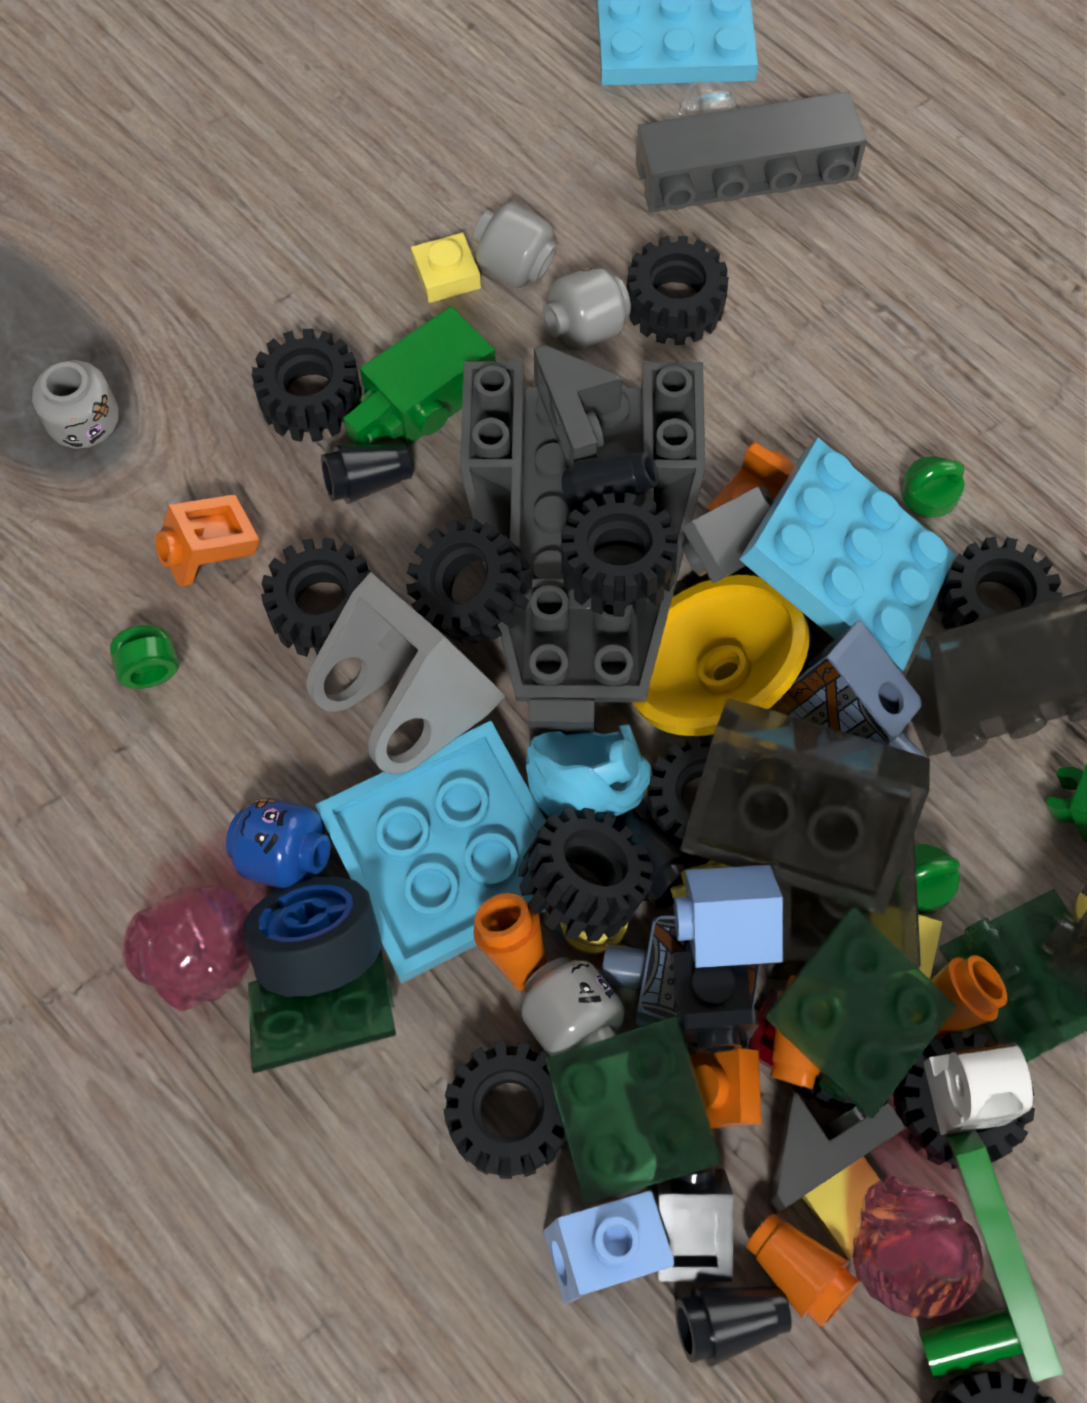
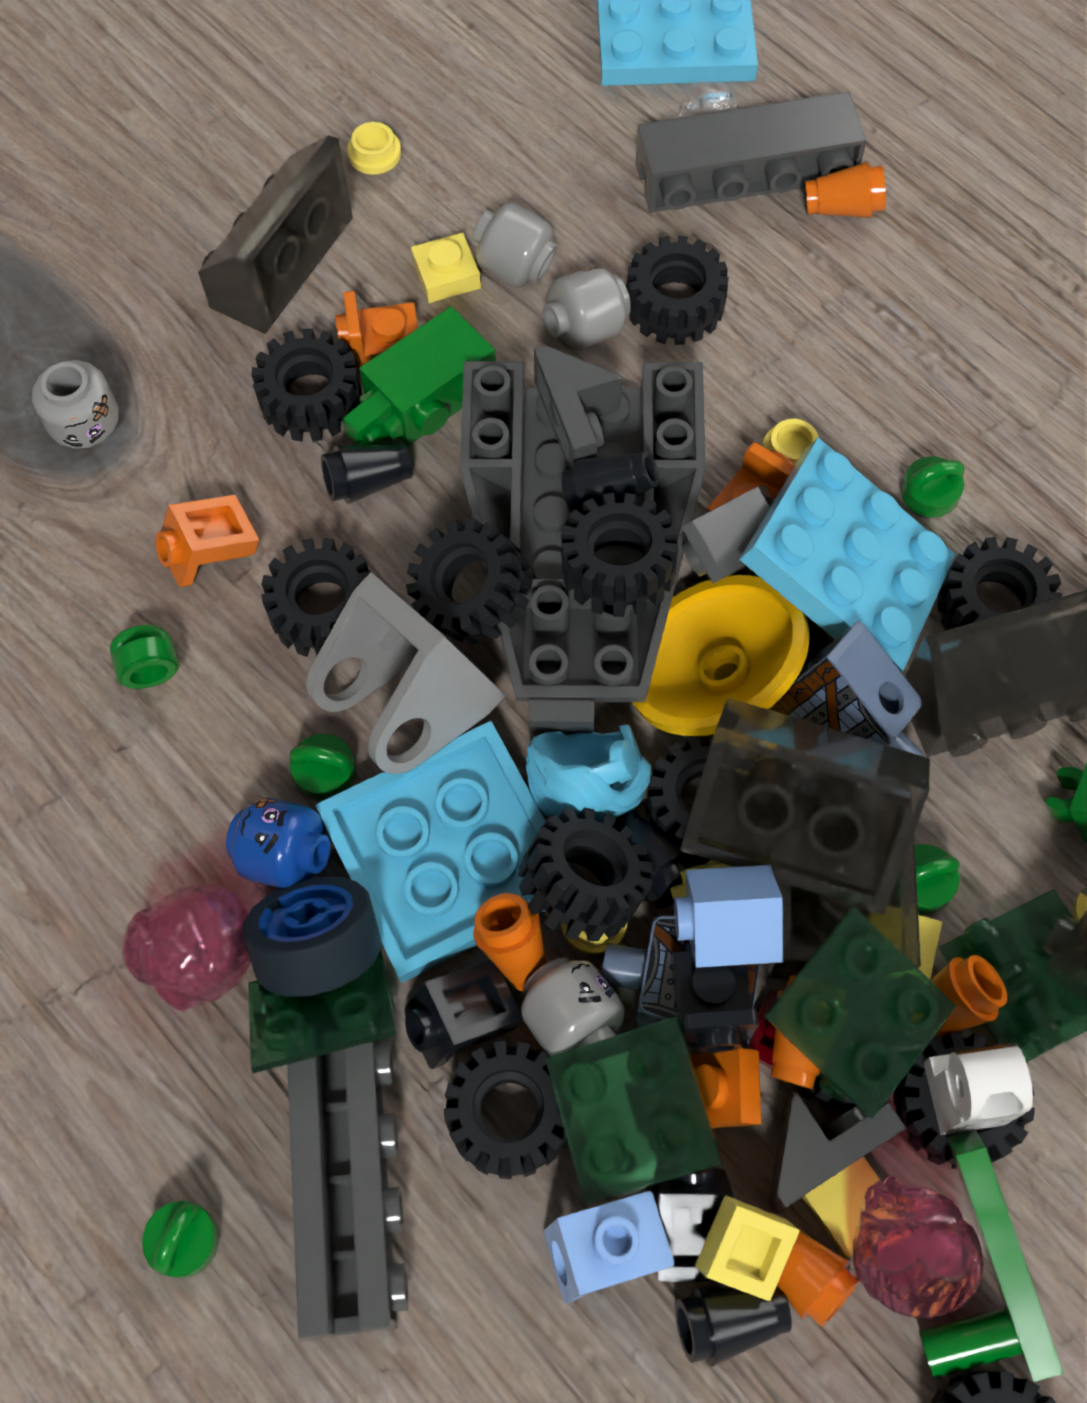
none -> green tile [142,1201,219,1279]
none -> clear smoke slope [198,135,353,334]
none -> dark grey brick [286,1023,409,1339]
none -> green tile [289,734,356,801]
none -> orange bracket [335,290,418,371]
none -> light yellow plate [347,122,401,175]
none -> black bracket [404,960,523,1069]
none -> light yellow plate [695,1195,800,1301]
none -> light yellow plate [763,419,819,466]
none -> orange cone [805,161,886,218]

